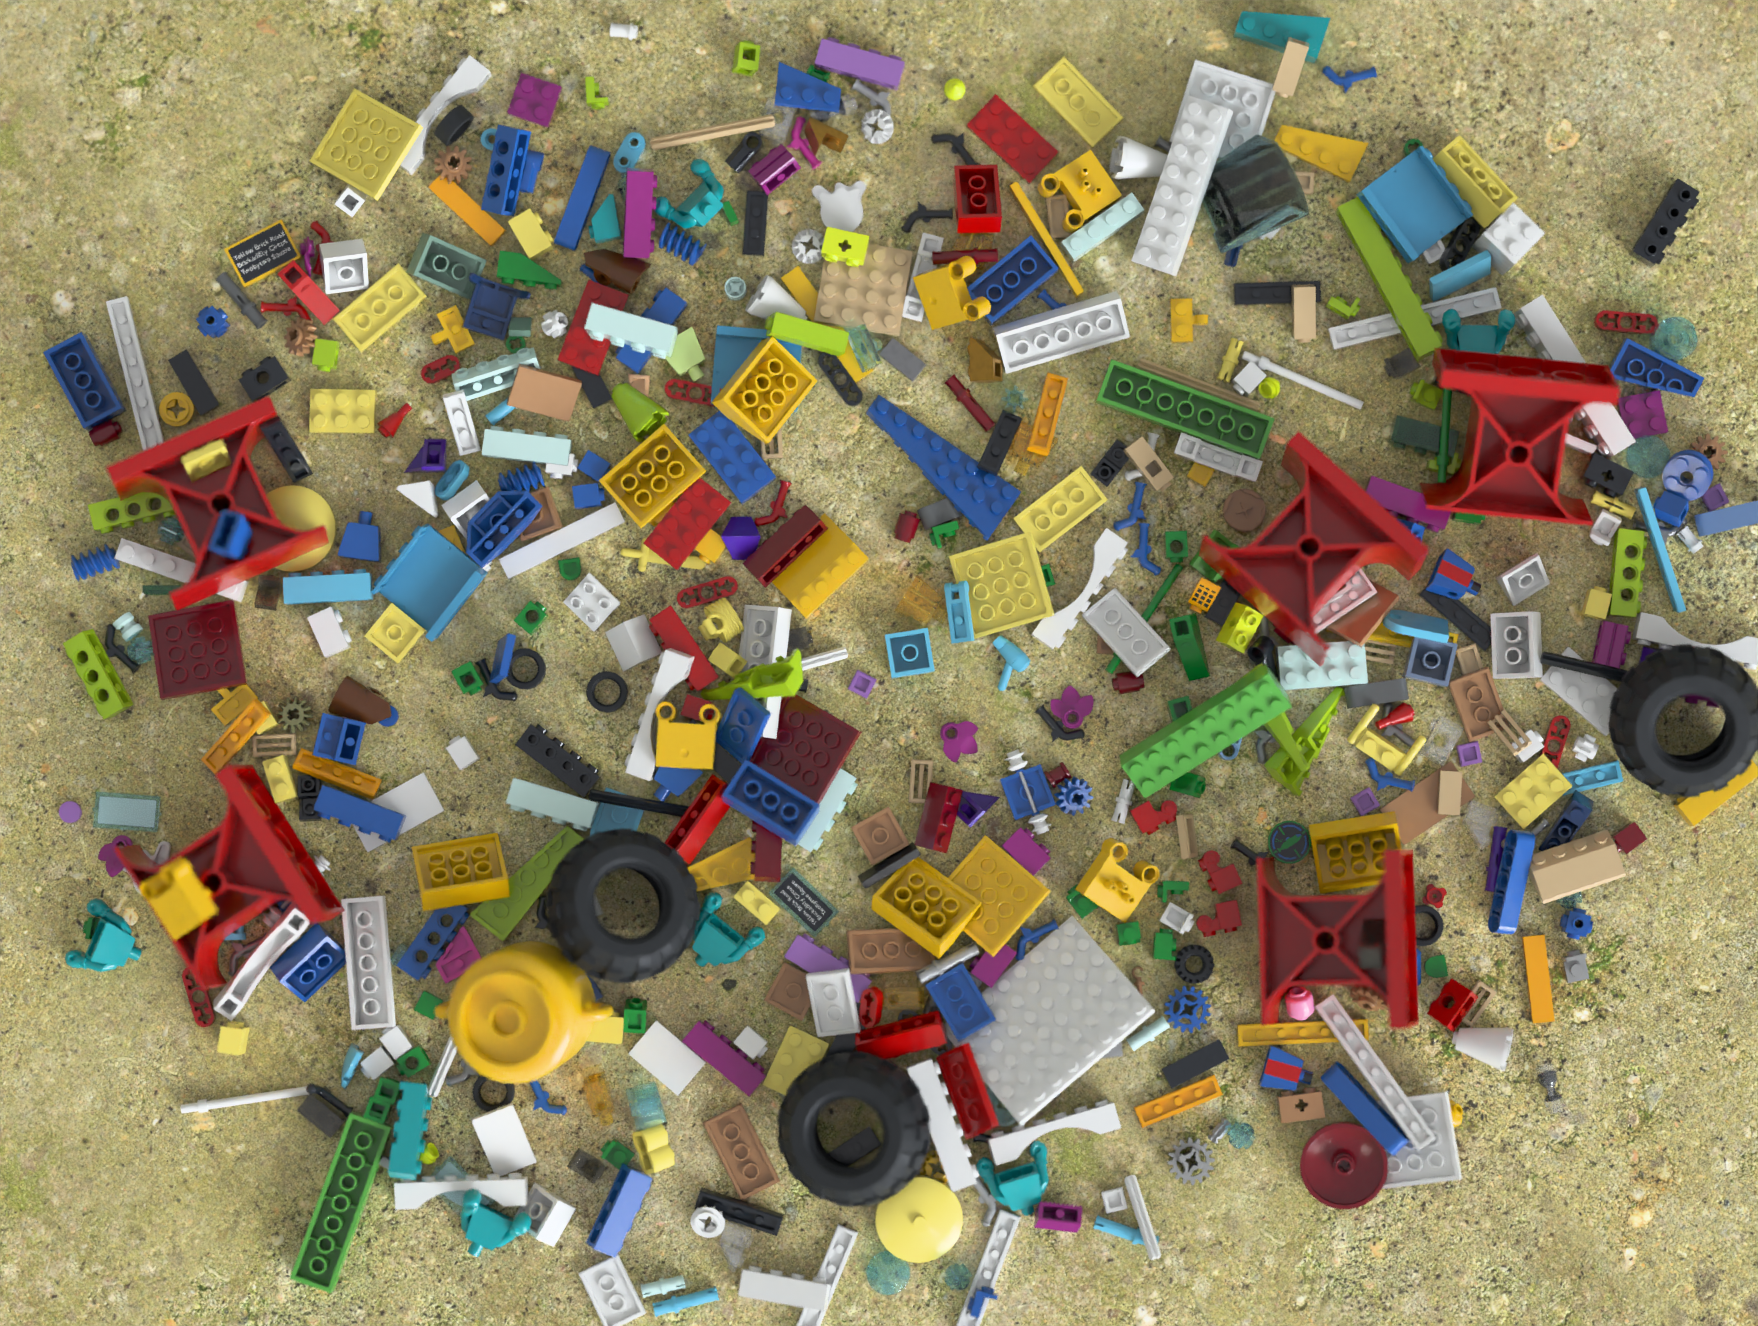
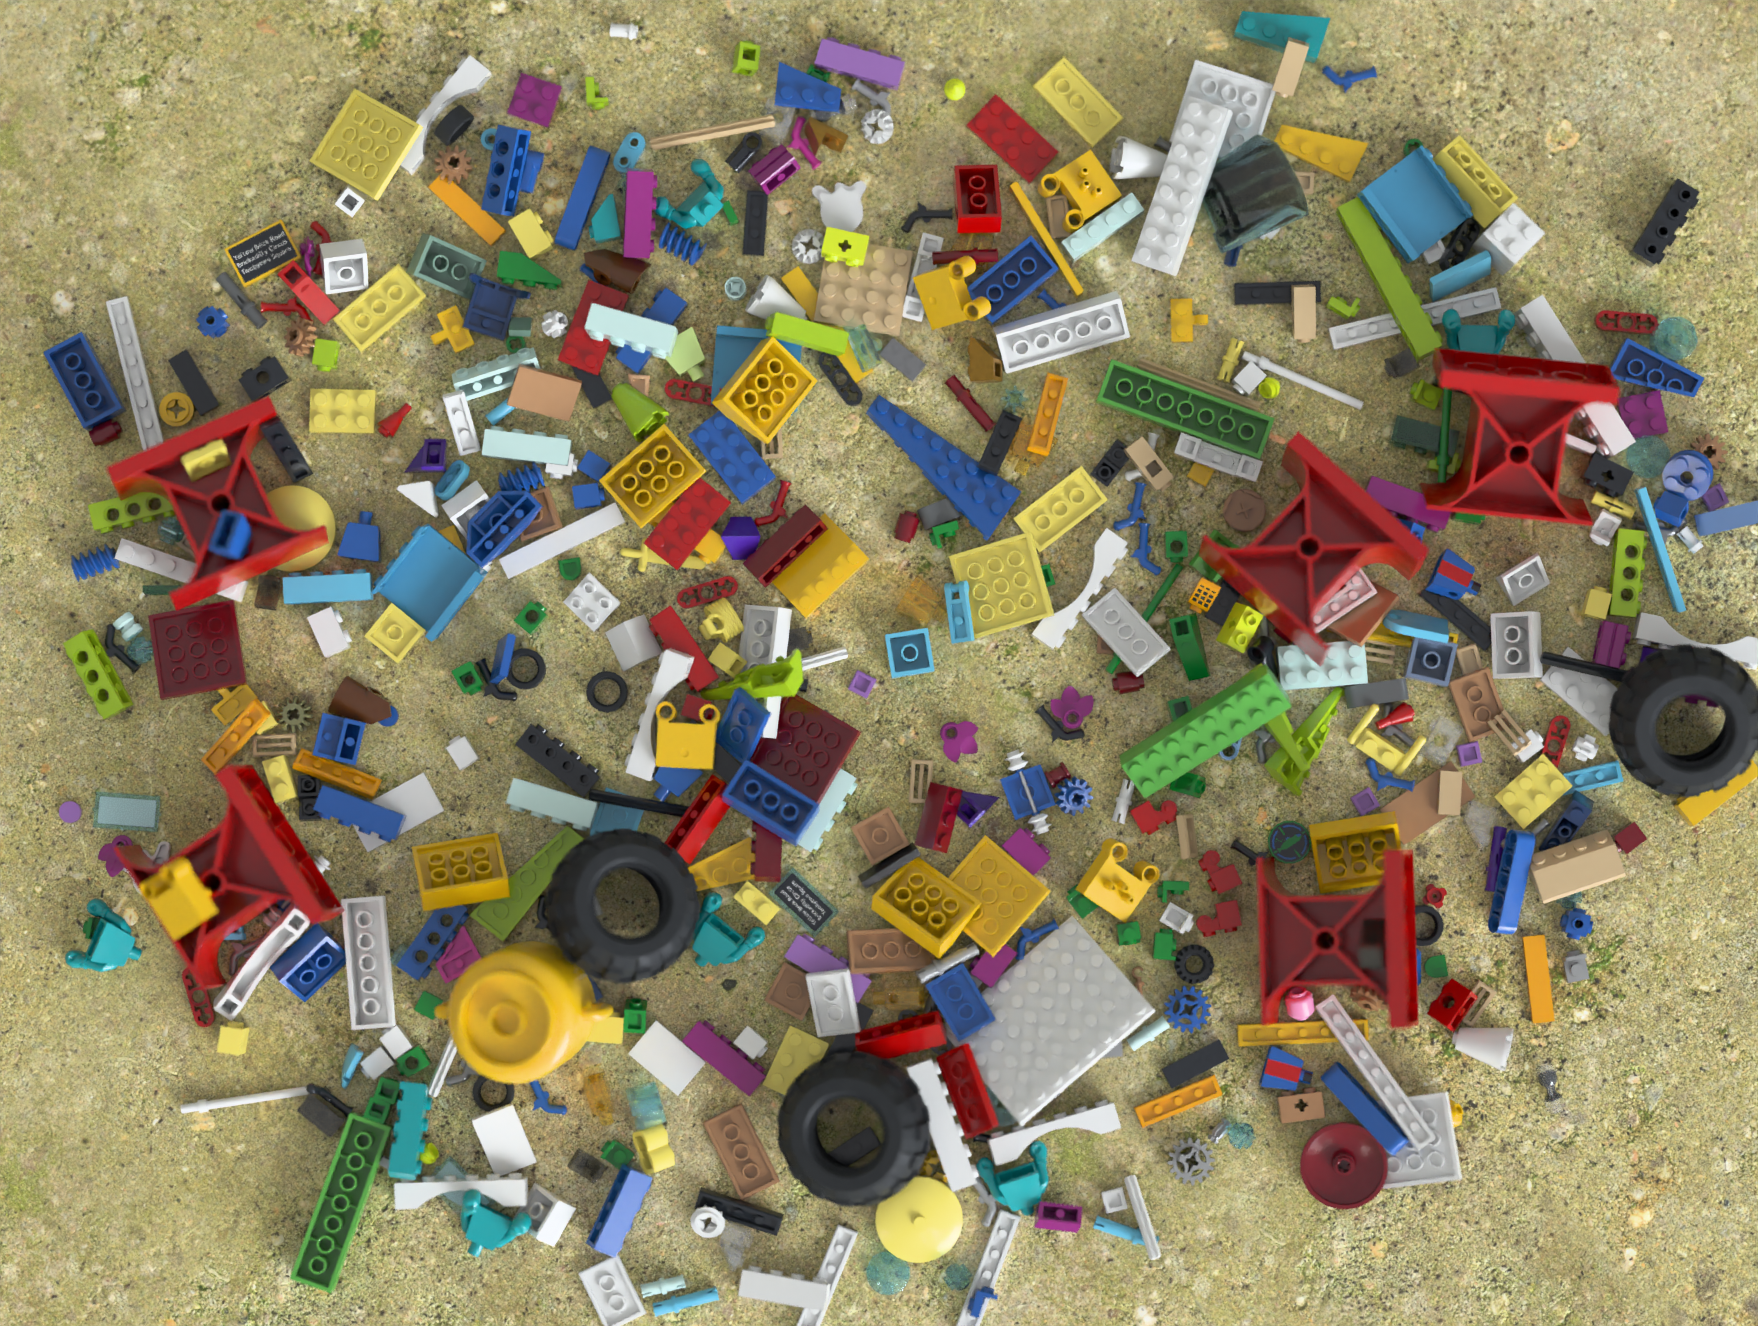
red beam [421,355,461,384] -> none
red beam [859,986,883,1028] -> none
black piece [931,132,979,165] -> none
medium azure piece [993,635,1031,691] -> none

